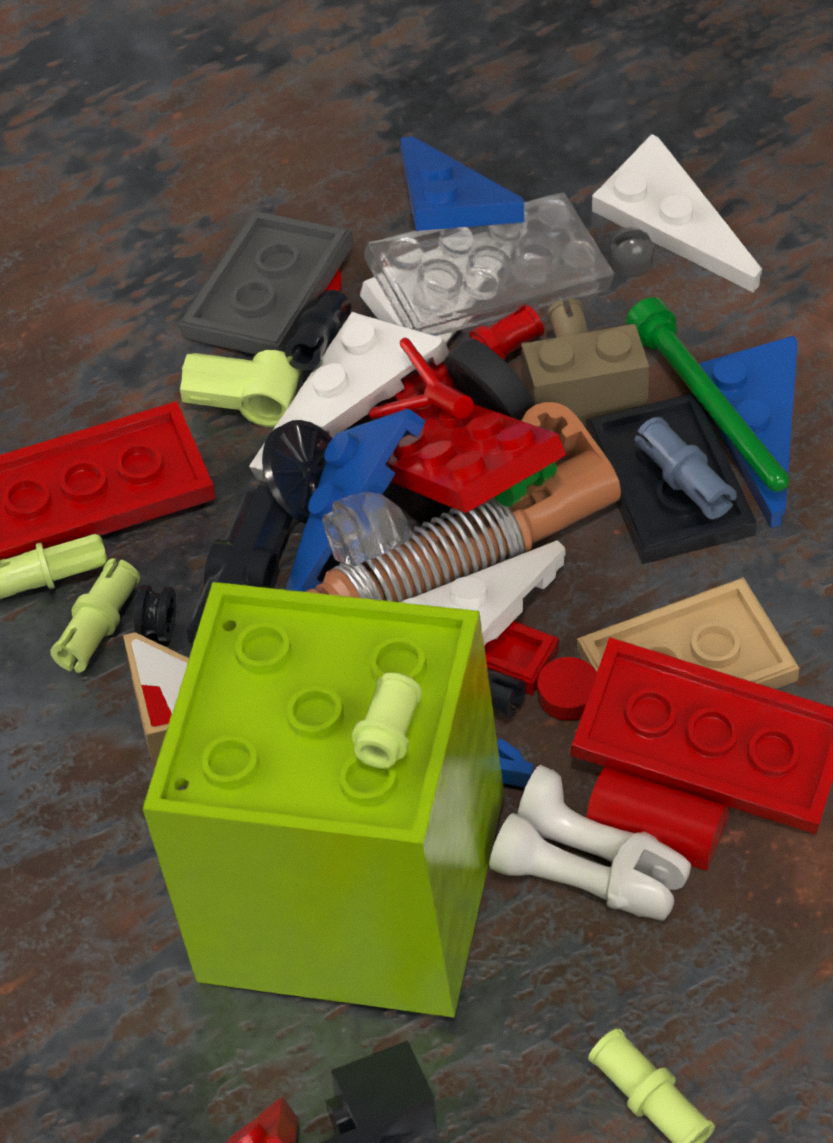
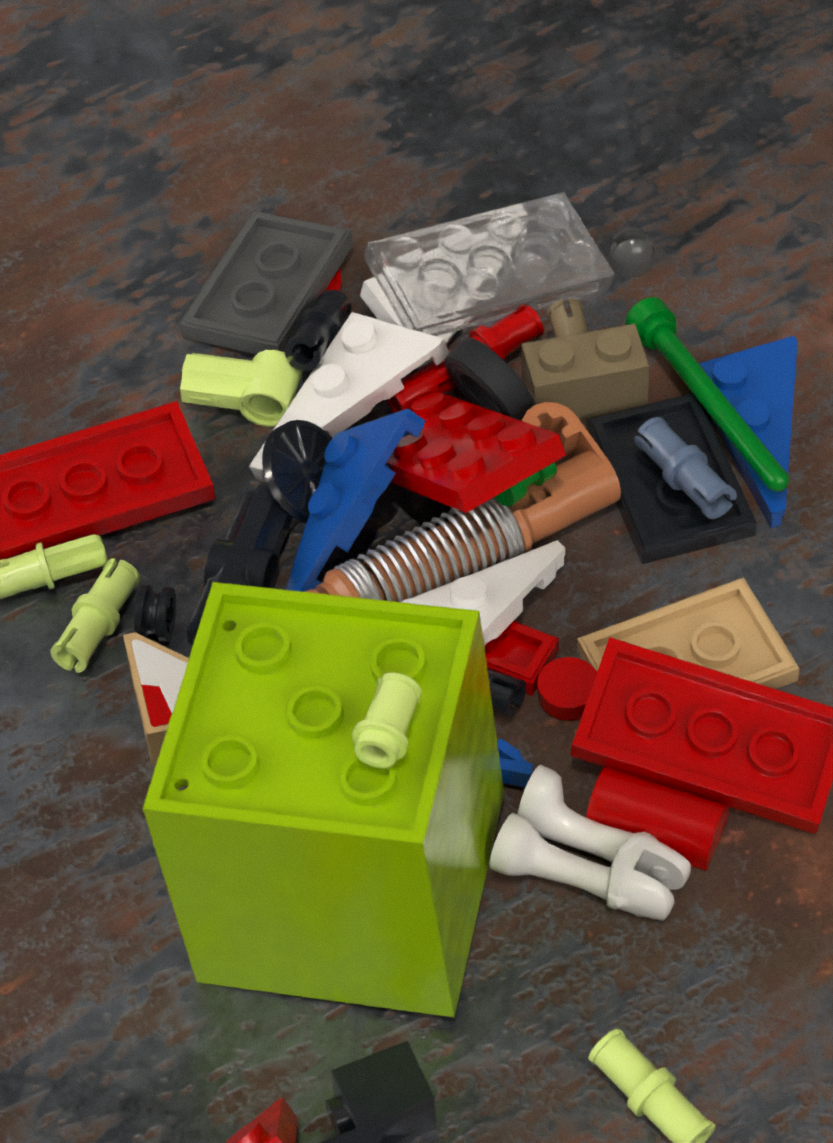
clear piece [322,491,413,566] -> none
red plant [369,338,474,419] -> none
blue wing [400,136,525,231] -> none
white wing [592,134,762,292] -> none

